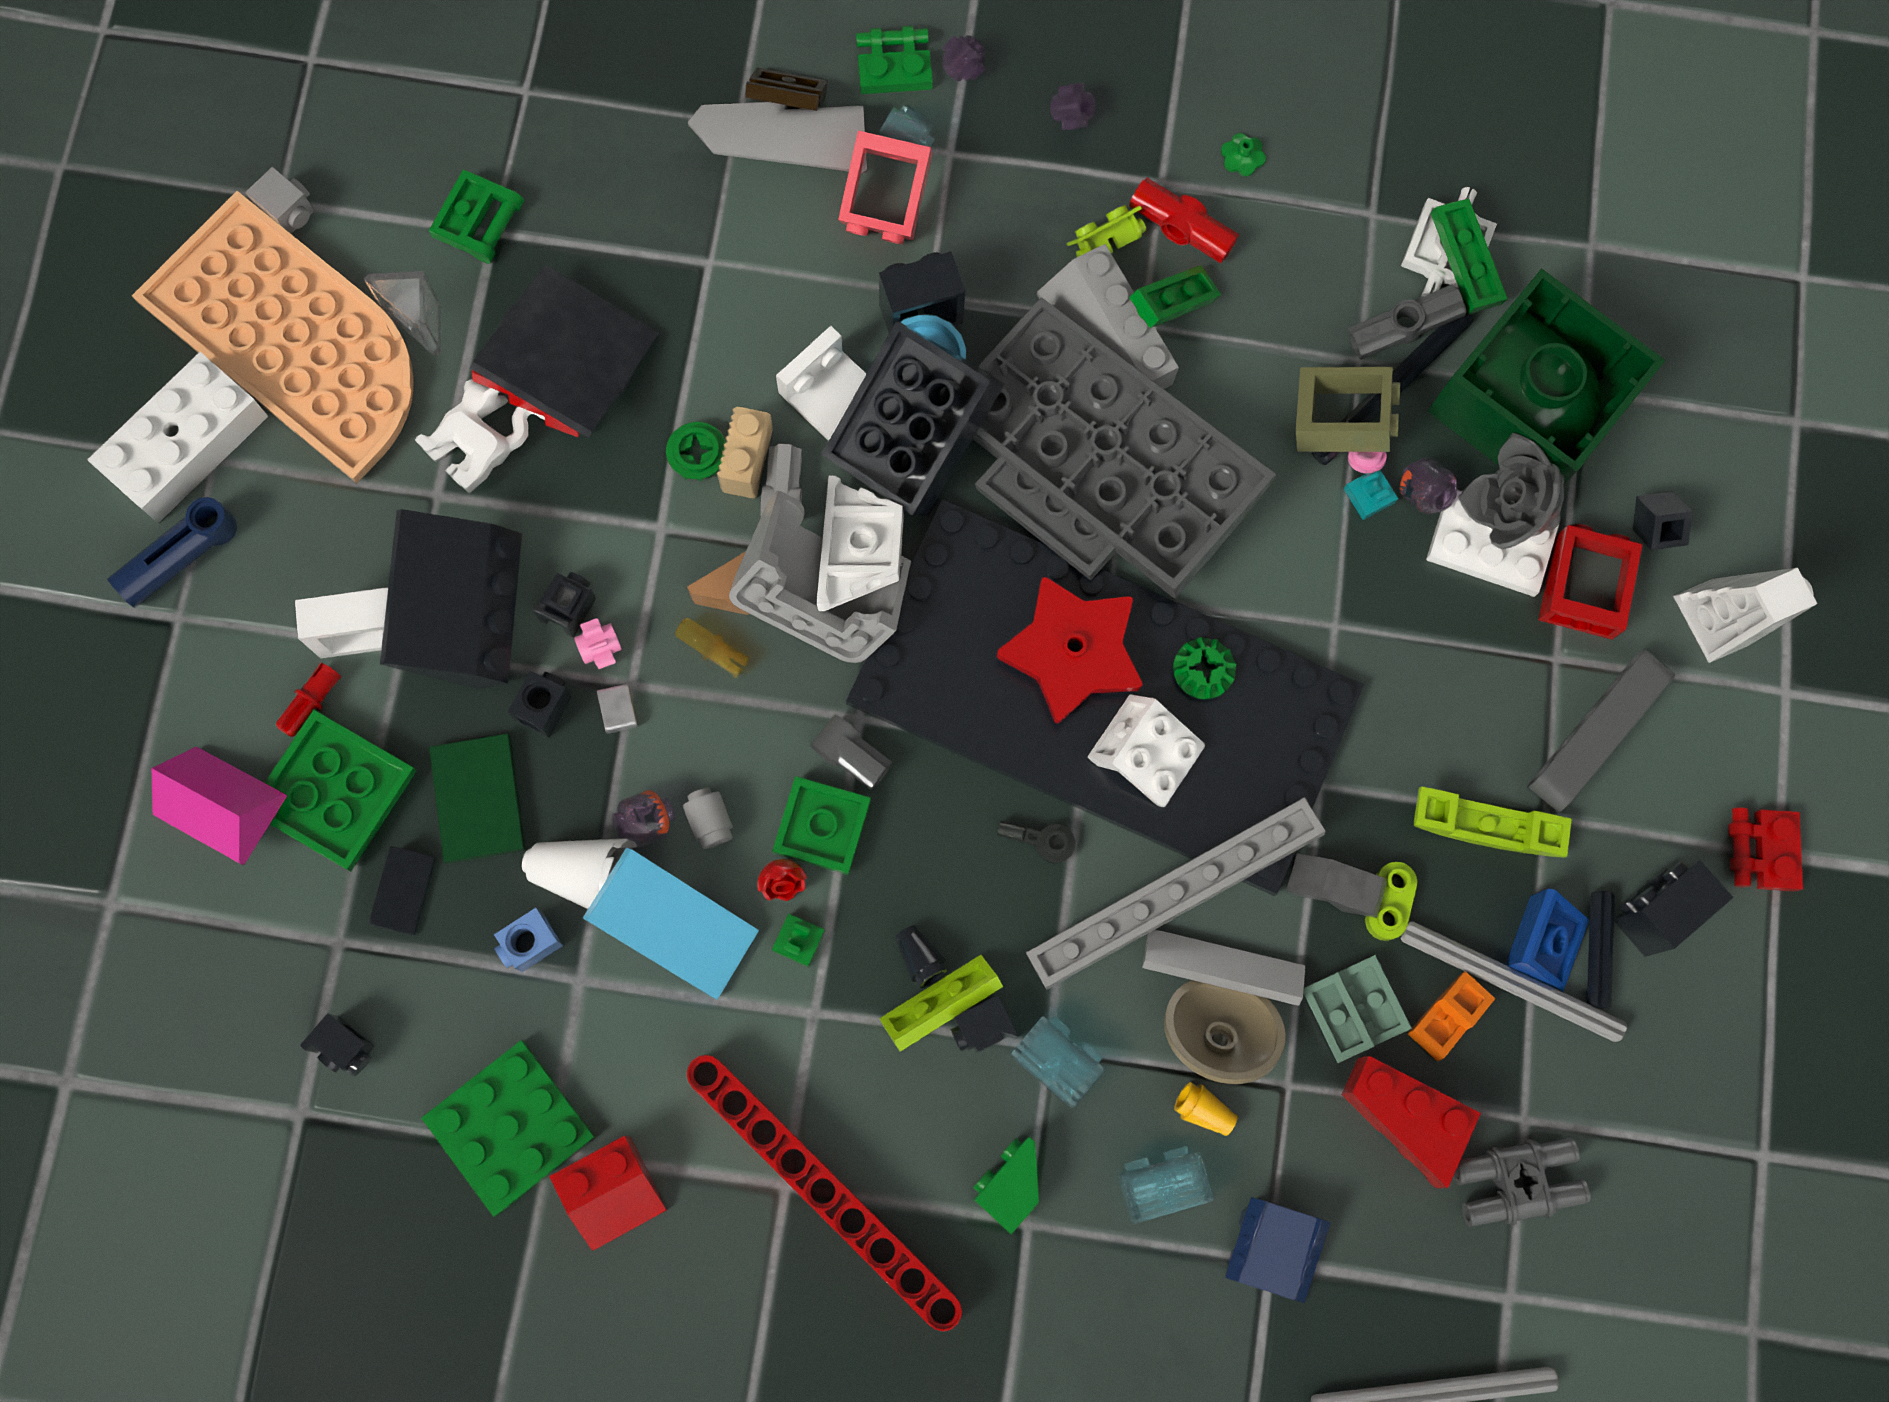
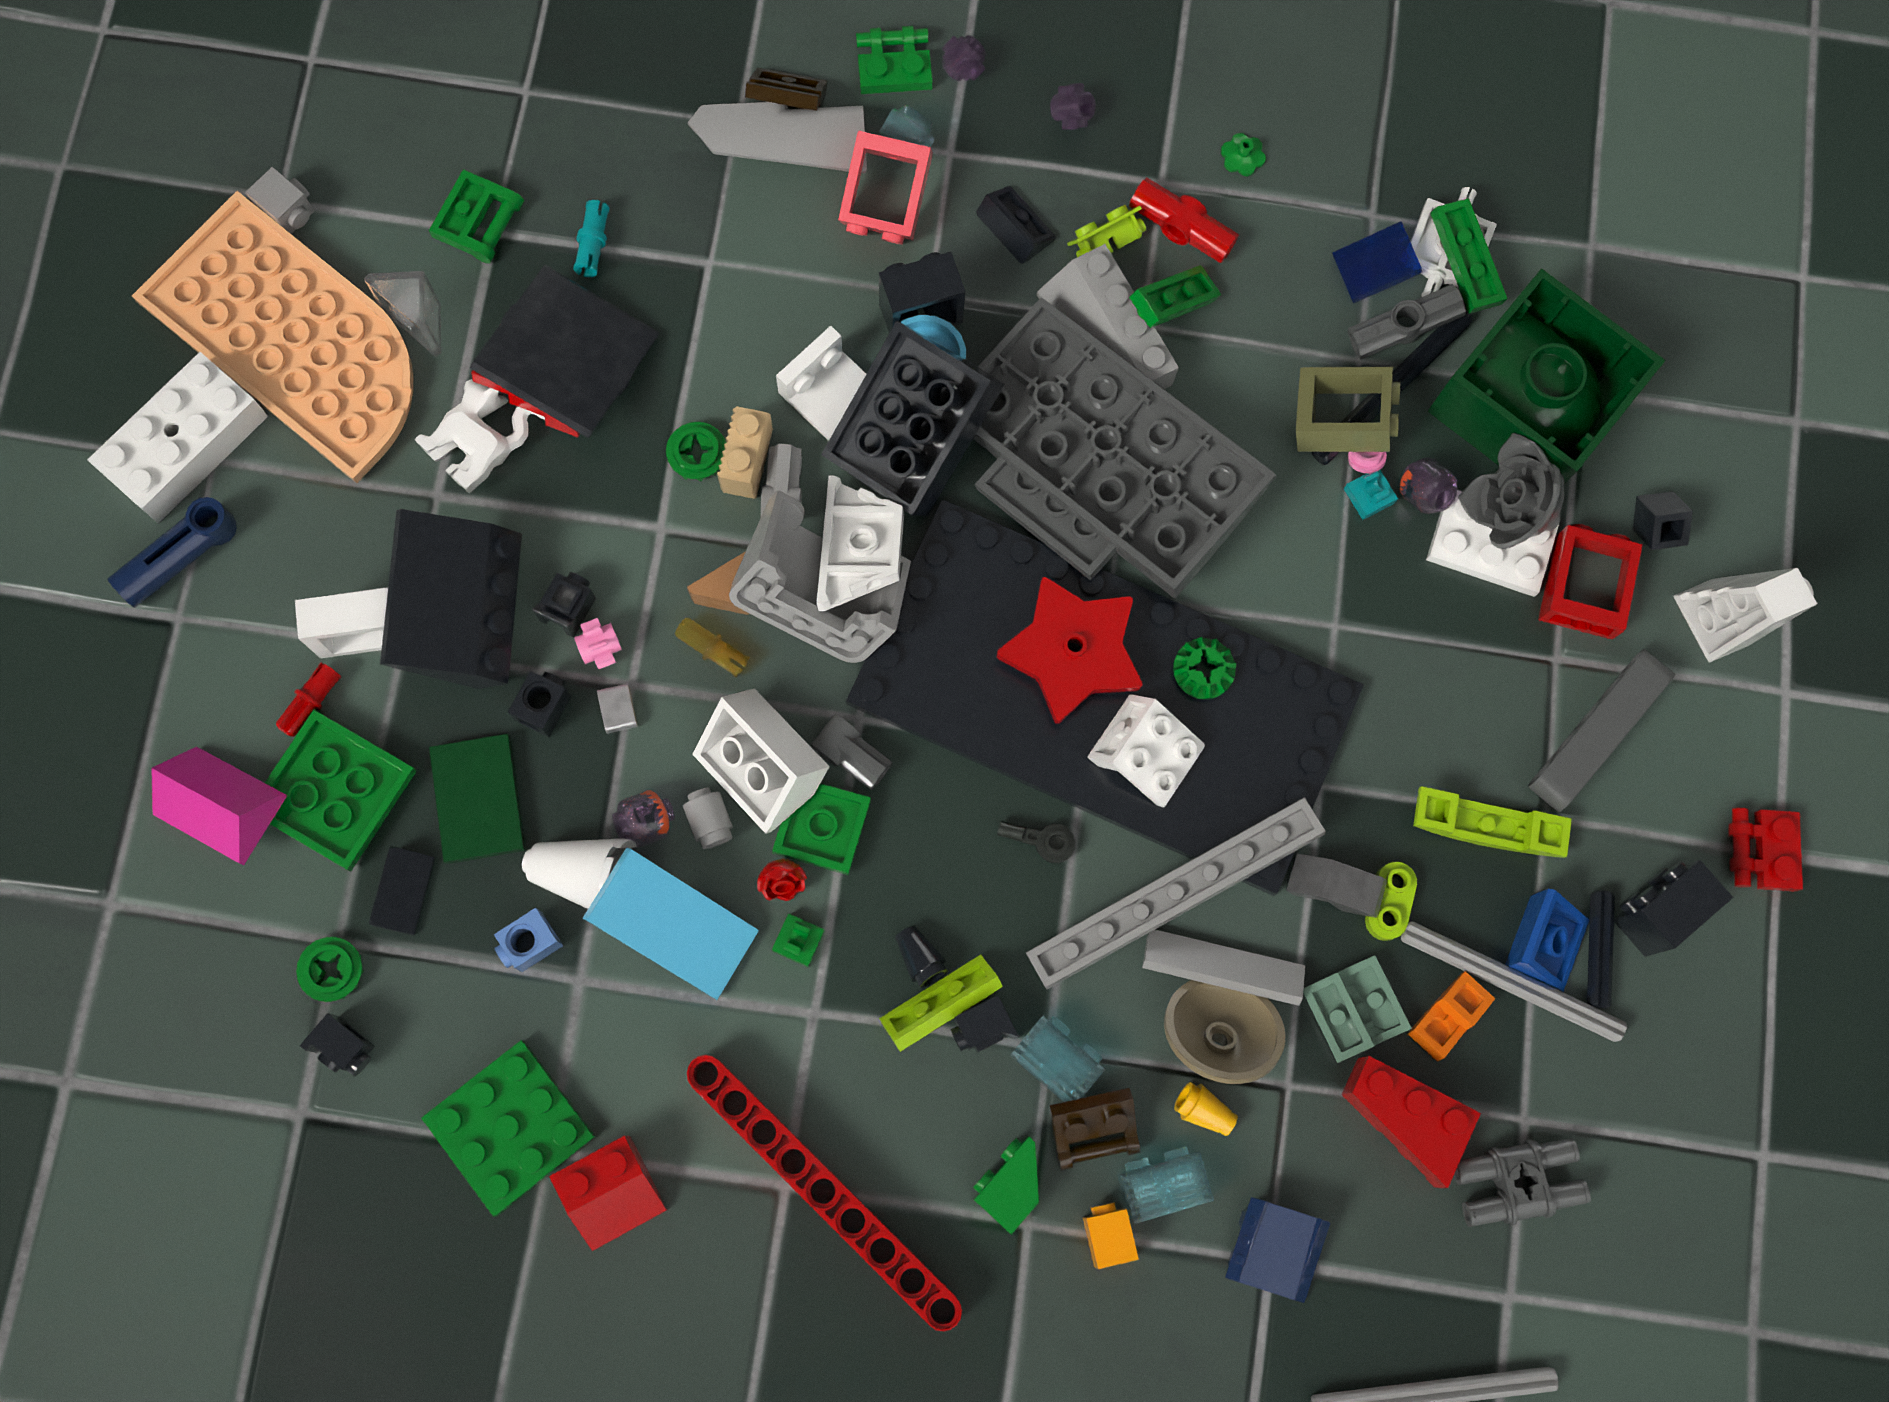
none -> green gear [296,937,364,1003]
none -> teal pin [573,200,610,277]
none -> white slope [692,688,830,834]
none -> black slope [976,185,1056,264]
none -> dark brown plate [1049,1088,1141,1171]
none -> light orange brick [1083,1202,1139,1269]
none -> clear blue plate [1332,221,1423,304]

